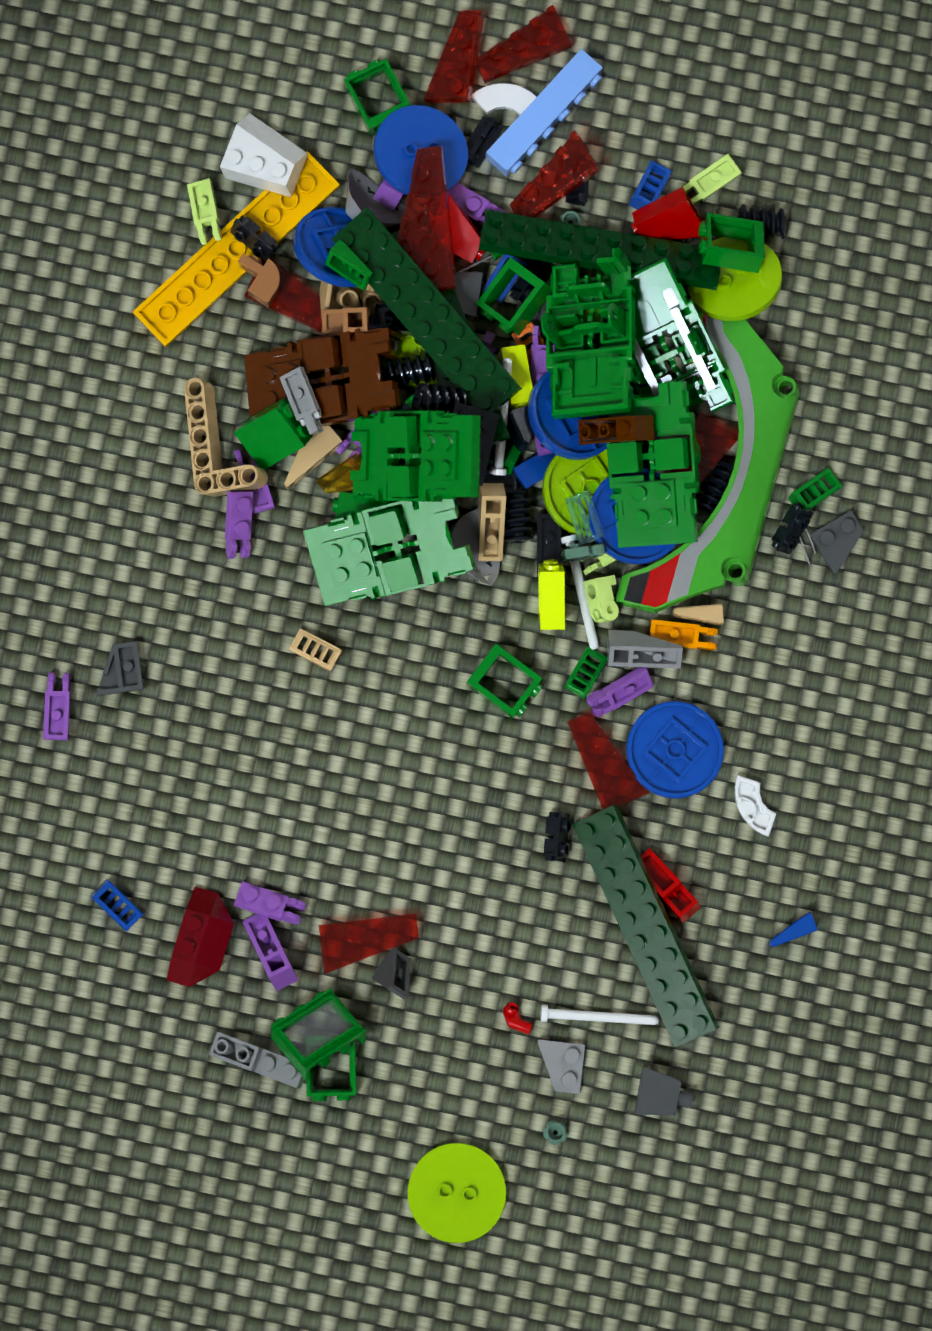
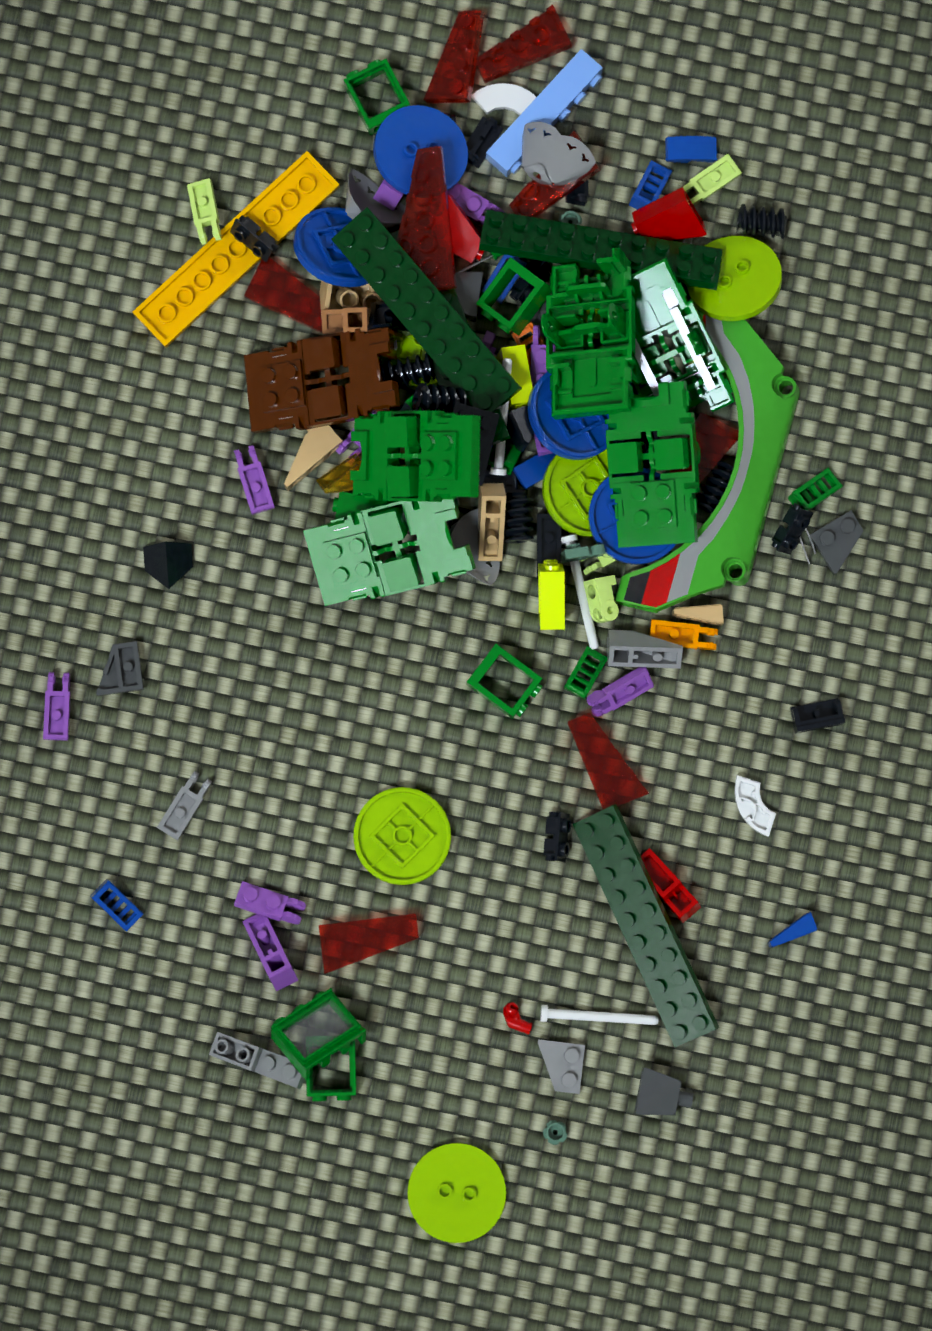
dark red wedge [166,886,234,987] -> none
tan beam [184,378,268,497] -> none
white wedge [220,113,308,197] -> none
medium lavender hinge [225,490,253,559] -> none
green brick [234,397,313,470] -> none
medium nougat brick [238,254,281,308] -> none
light grey hinge [280,367,324,435] -> none
tan slope [288,629,343,673] -> none
green slope [325,240,373,291] -> none
dark grey slope [371,947,411,1000] -> none
clear light blue tile [565,491,605,545] -> none
reddish brown slope [578,415,654,445] -> none
blue plate [626,701,724,799] -> none
green window [698,213,765,273] -> none
none -> black slope [143,541,193,589]
none -> light grey hinge [157,771,212,841]
none -> lime plate [353,787,451,885]
none -> light grey piece [521,122,596,186]
none -> blue slope [665,136,717,163]
none -> black hinge [790,698,845,734]

